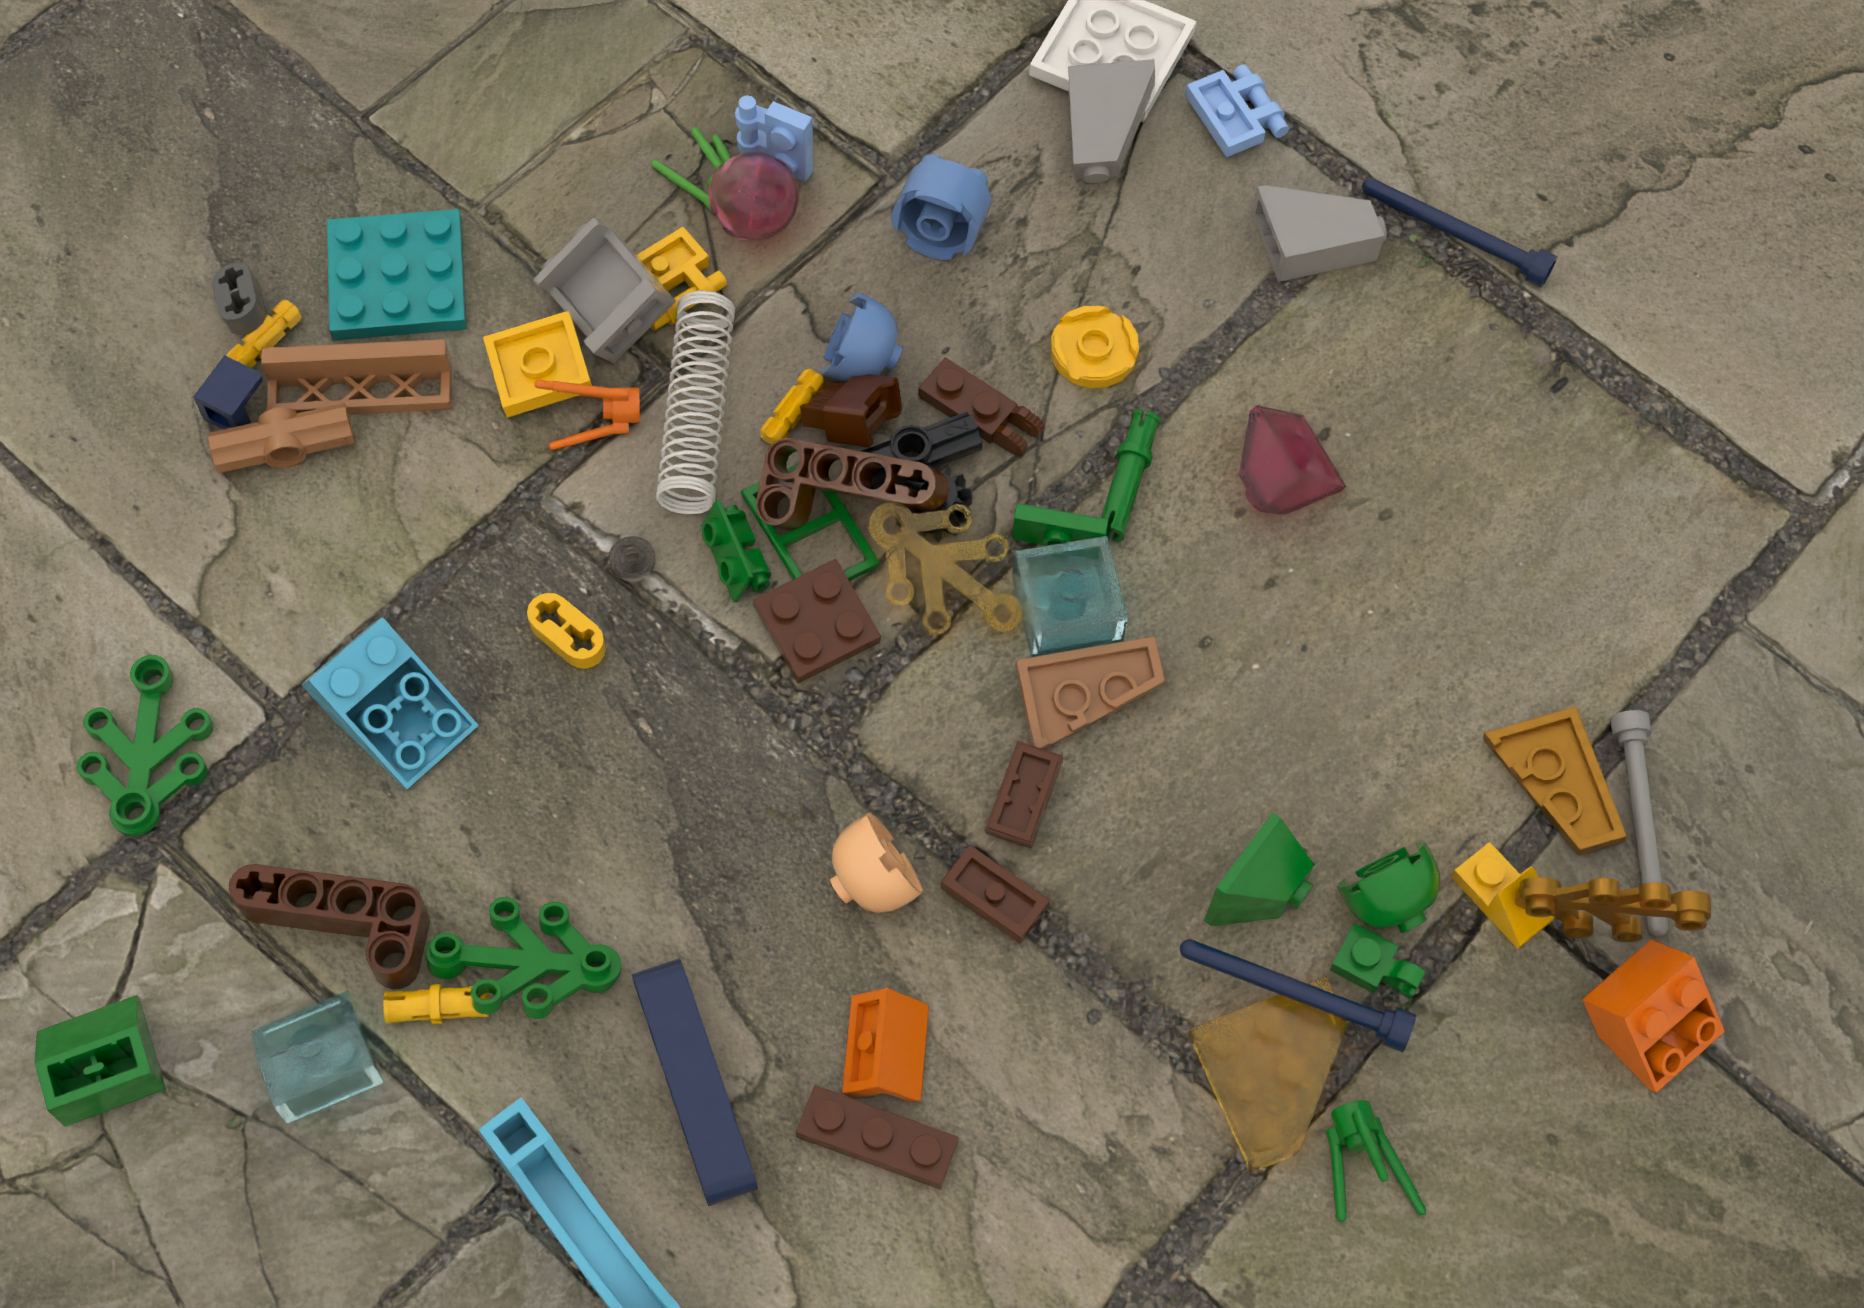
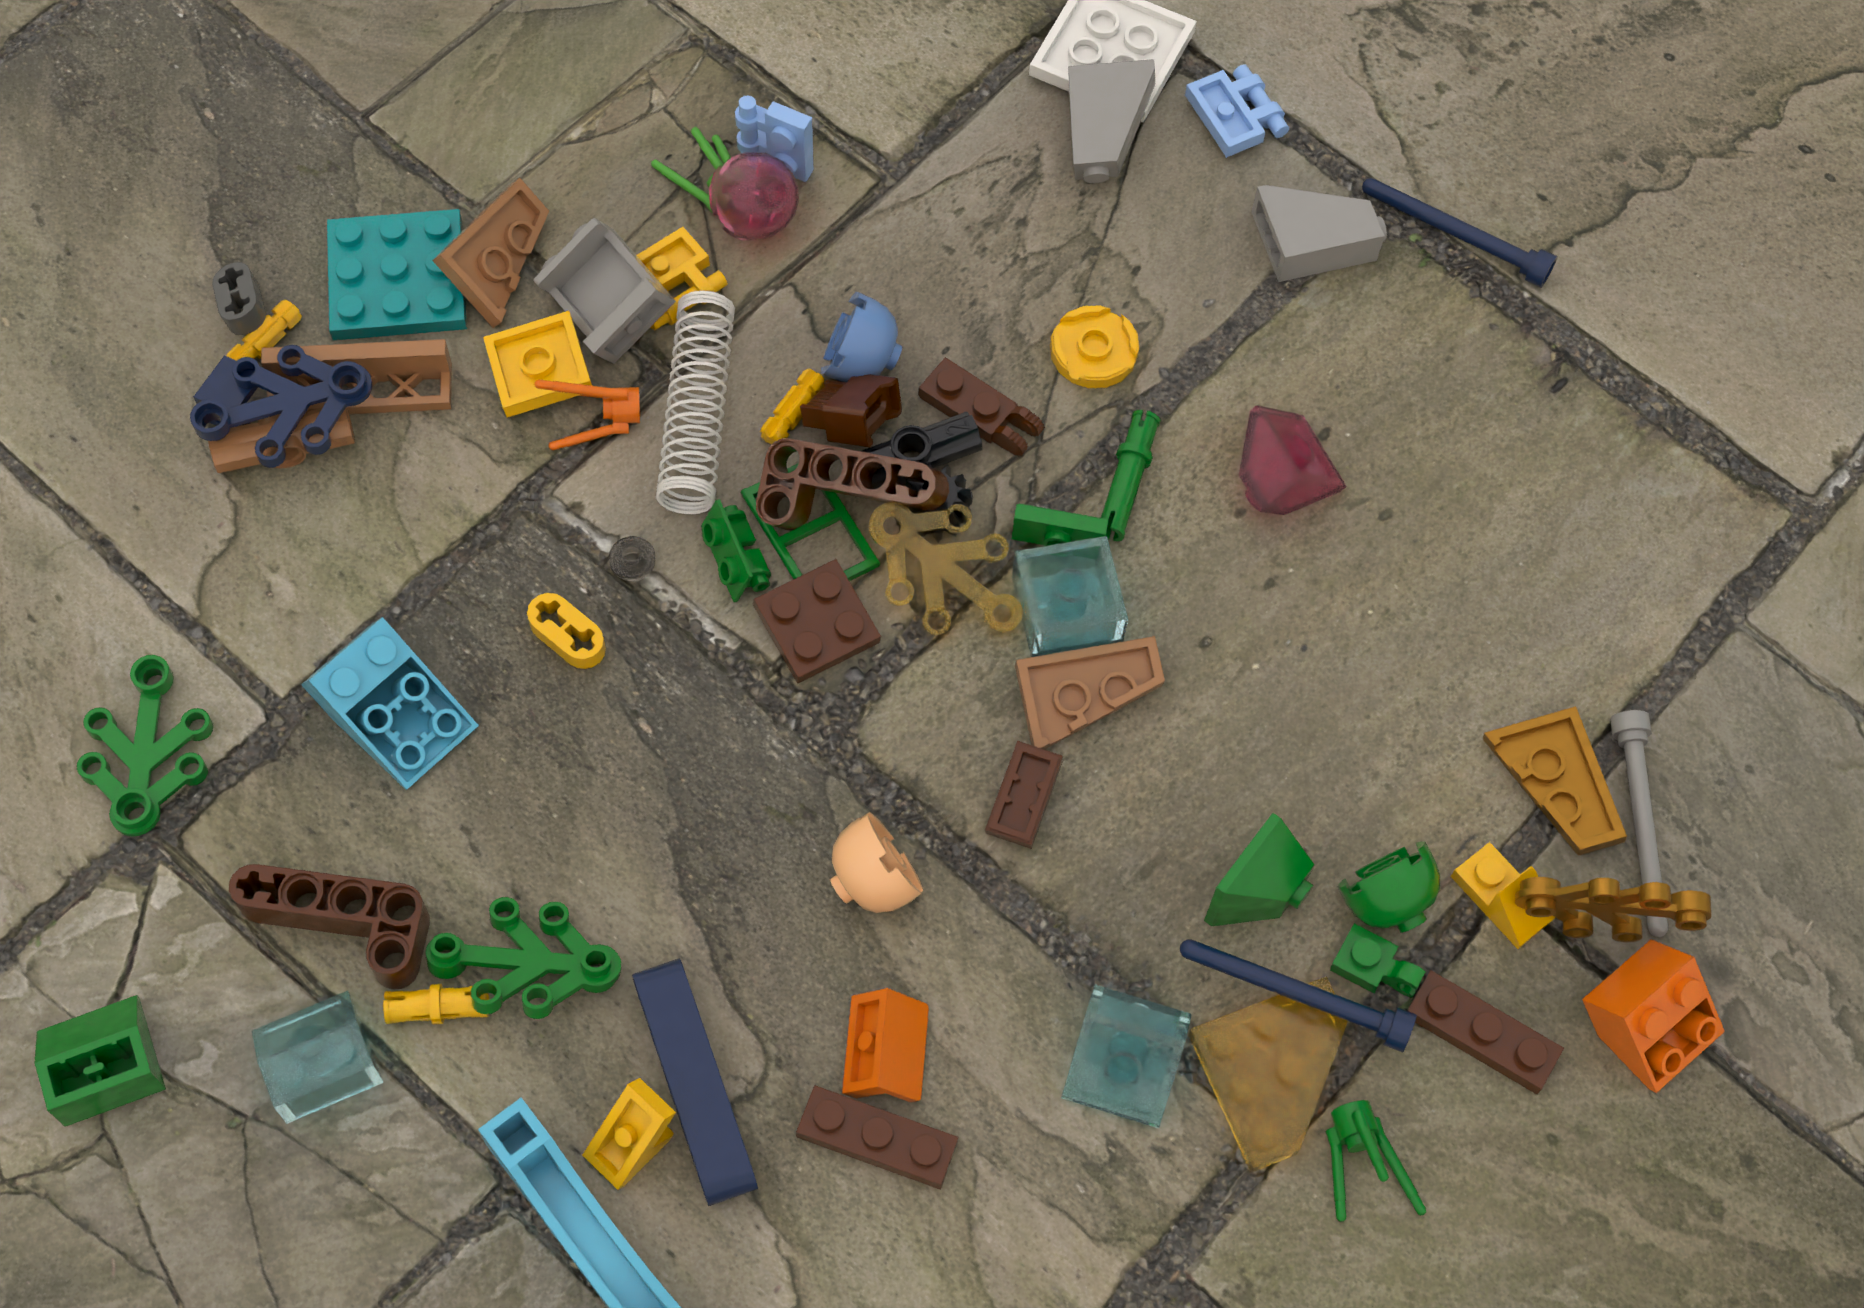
medium blue brick [891,154,991,260] -> none
reddish brown plate [940,845,1050,944] -> none
none -> dark blue plant [190,345,372,468]
none -> medium nougat wing [432,178,549,328]
none -> yellow slope [582,1078,676,1190]
none -> clear light blue slope [1061,984,1192,1128]
none -> reddish brown plate [1407,970,1564,1094]

